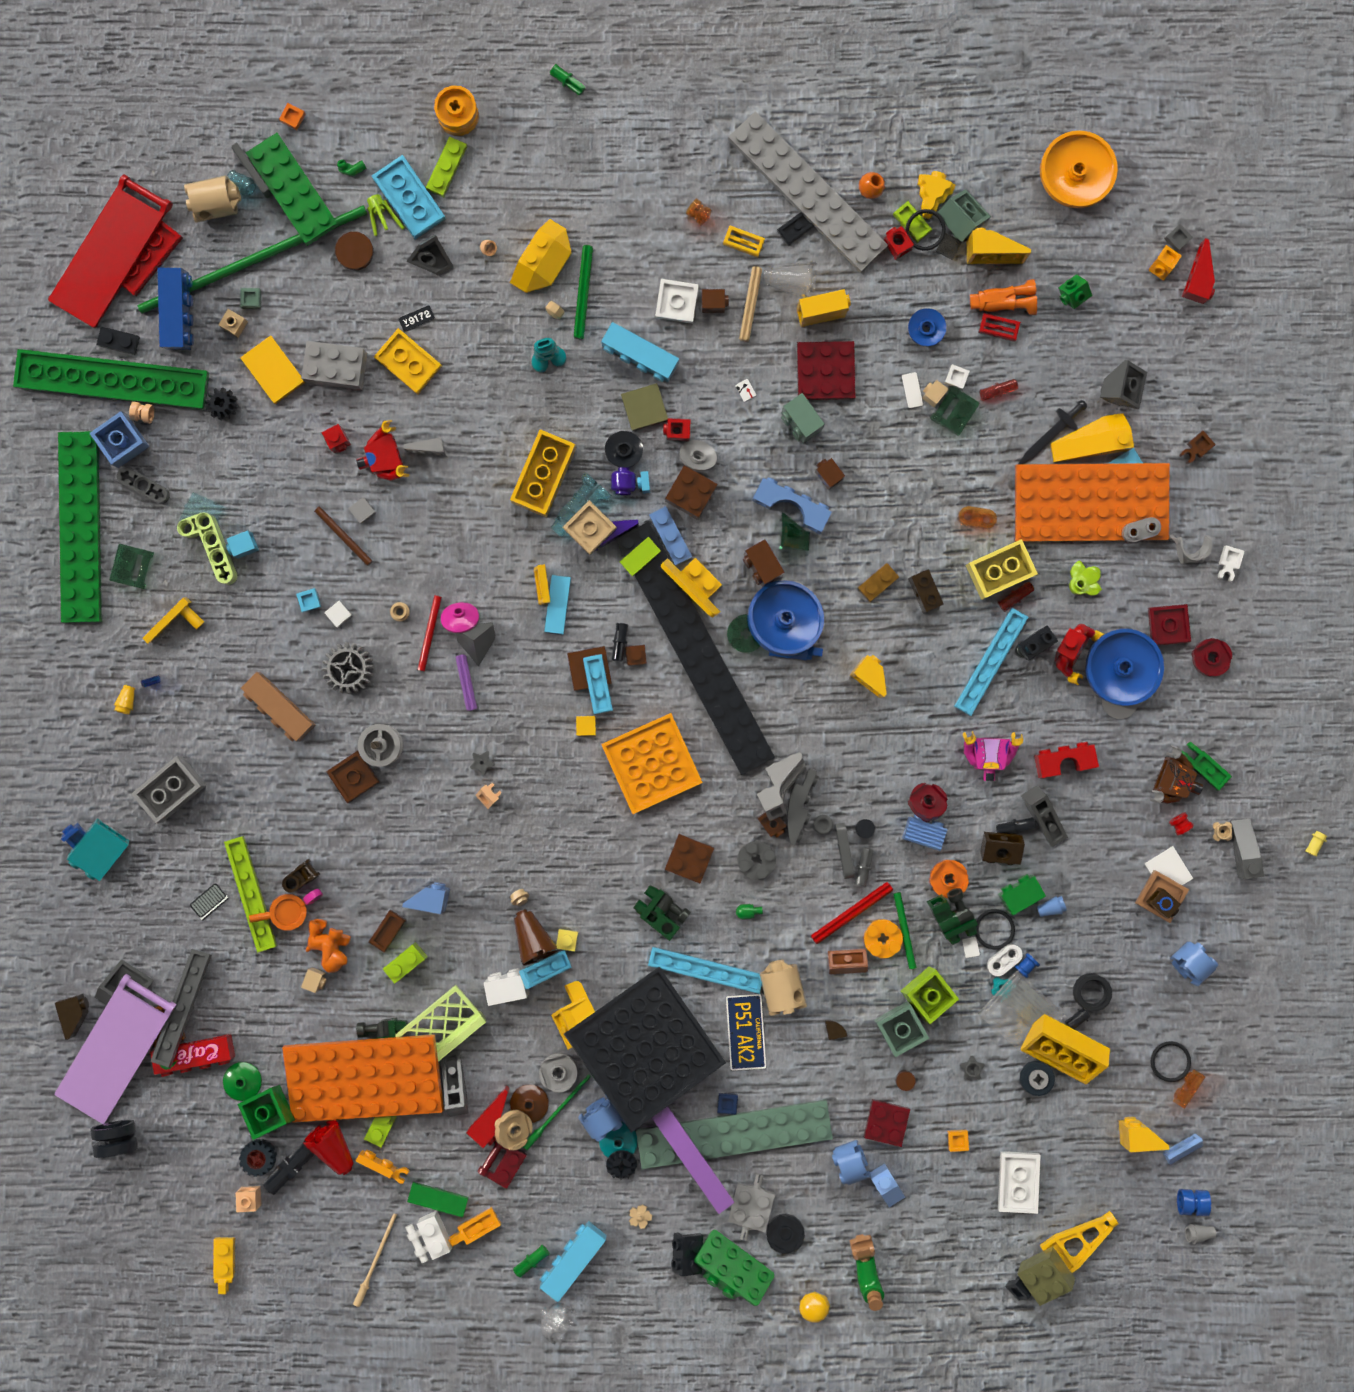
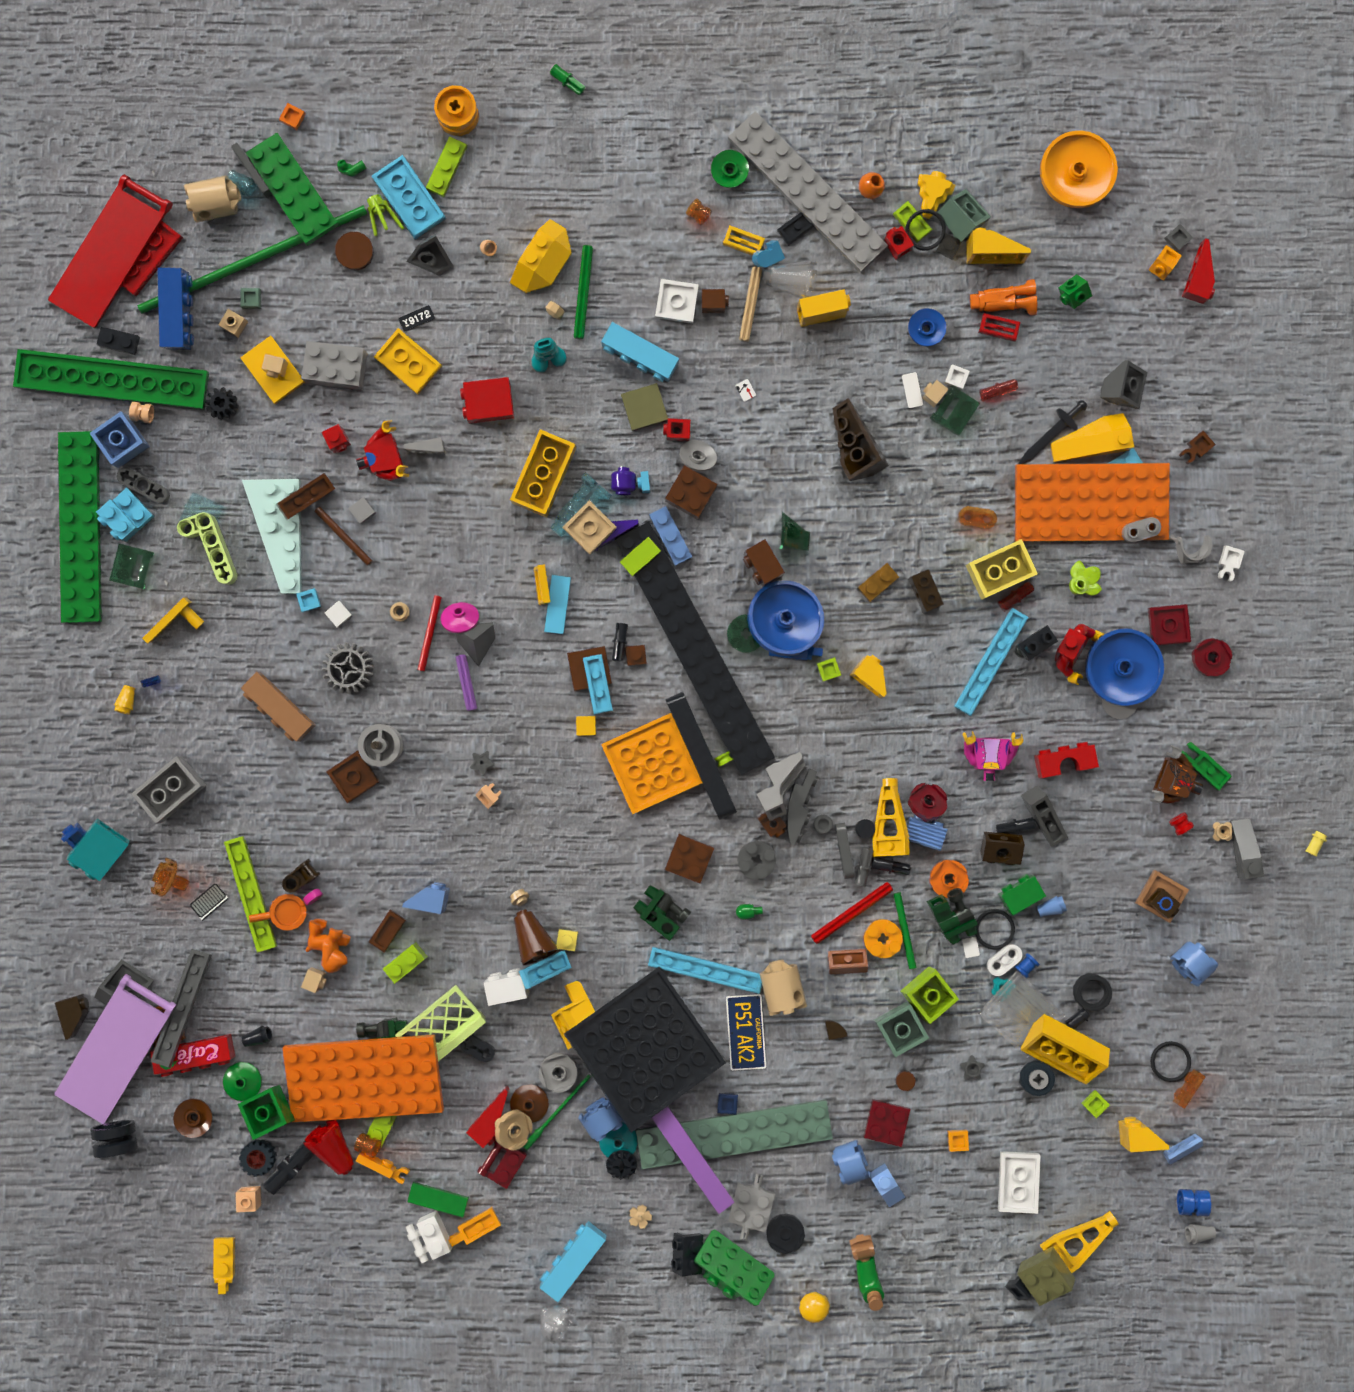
medium azure brick [226,530,259,559] -> none
tan piece [353,1213,397,1307] -> none
dark grey slope [441,1051,469,1117] -> none
green axle [513,1244,550,1277] -> none
black dish [605,431,643,468] -> none
yellow plate [661,558,722,617] -> none
medium blue arch [752,477,832,534] -> none
sand green brick [781,393,825,444] -> none
dark red plate [797,341,856,400] -> none
reddish brown brick [815,458,845,490] -> none
white sticker [1144,846,1193,885] -> none
none -> medium azure plate [96,488,154,542]
none -> clear orange tile [151,858,190,897]
none -> reddish brown dish [173,1098,213,1138]
none -> light aqua wing [242,479,302,594]
none -> black cone [242,1026,273,1047]
none -> tan plate [261,354,288,378]
none -> reddish brown plate [276,473,335,520]
none -> clear orange wheel [354,1133,381,1158]
none -> red brick [460,377,514,424]
none -> black beam [460,1035,495,1062]
none -> black beam [665,692,737,820]
none -> green dish [711,150,749,188]
none -> lime bush [714,751,733,767]
none -> dark azure leg [752,240,785,268]
none -> lime plate [817,657,841,682]
none -> dark brown wedge [832,398,889,481]
none -> black axle [872,857,911,875]
none -> yellow plate [873,778,910,857]
none -> lime plate [1081,1090,1110,1119]

